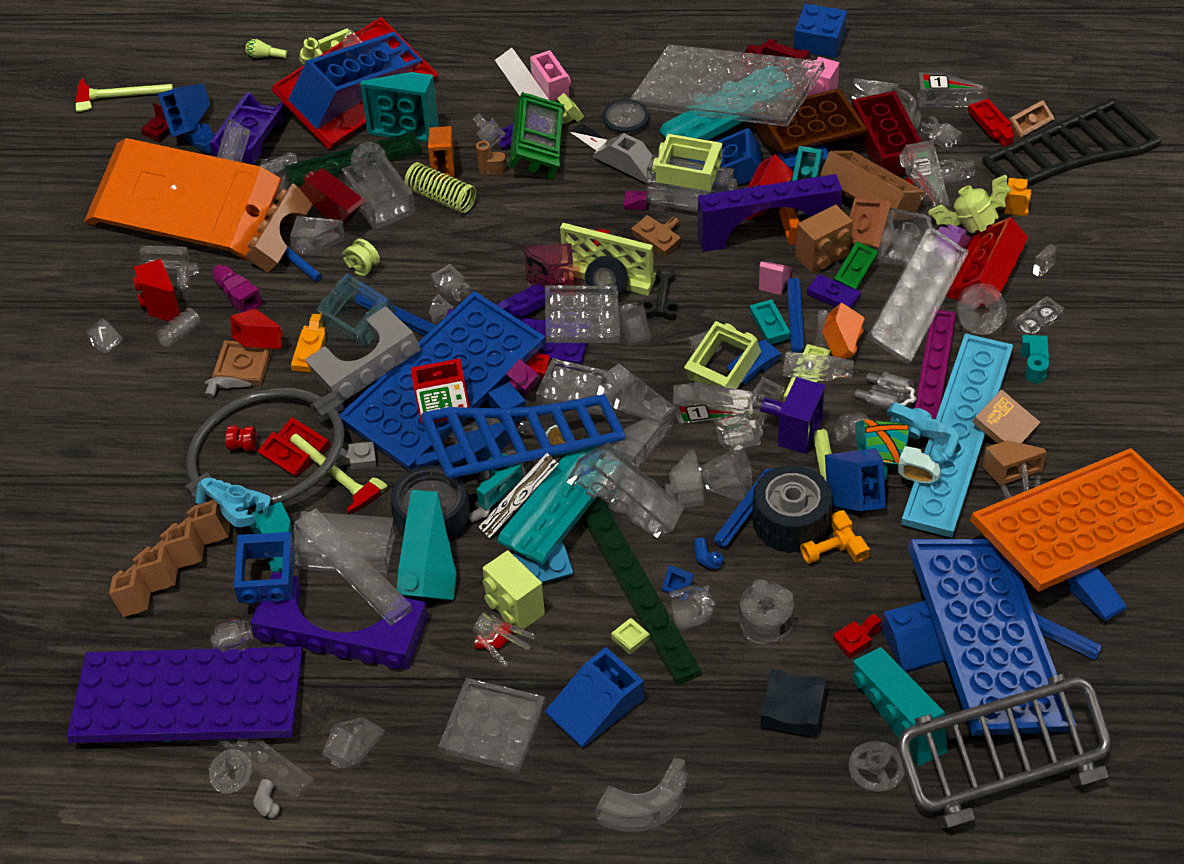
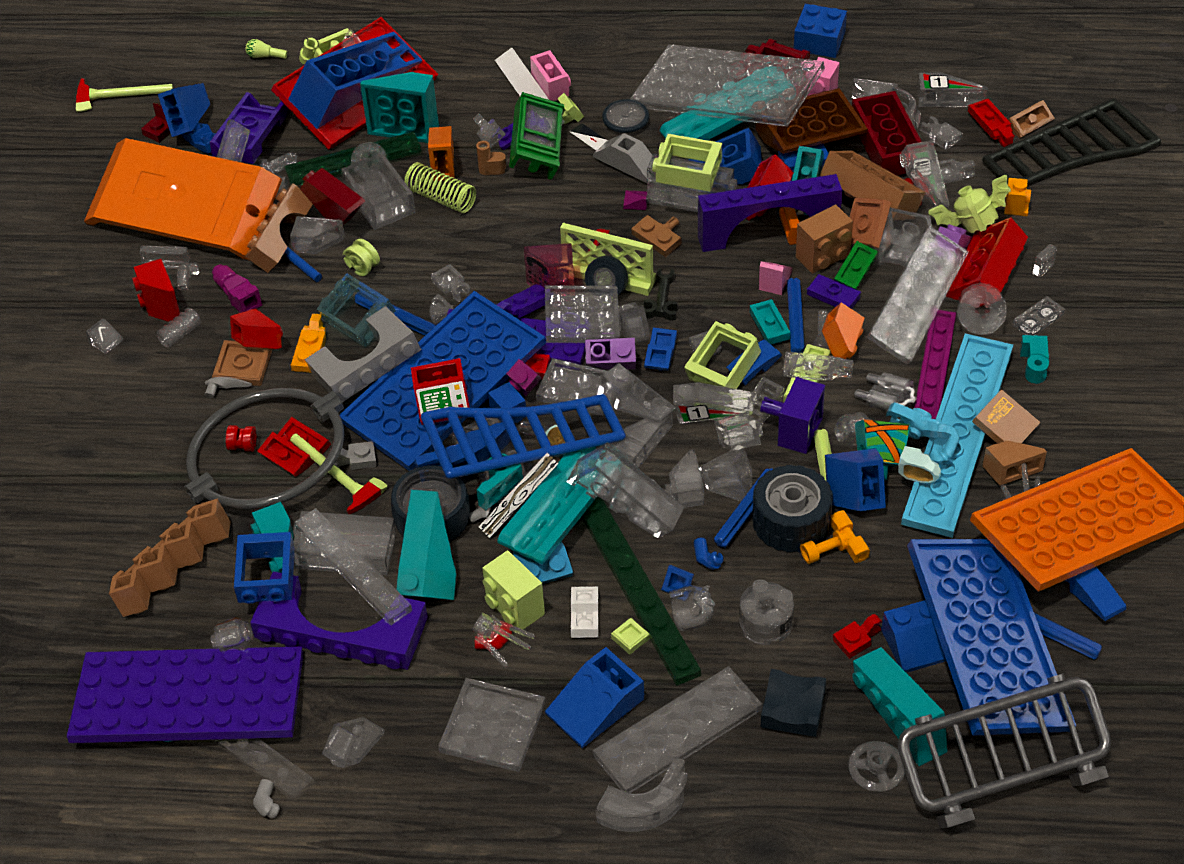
medium azure animal [195,477,270,527] -> none
clear gear [209,749,254,795] -> none
none -> white slope [571,587,598,638]
none -> medium lavender slope [585,338,636,370]
none -> clear plate [593,666,762,796]
none -> blue slope [644,328,677,371]

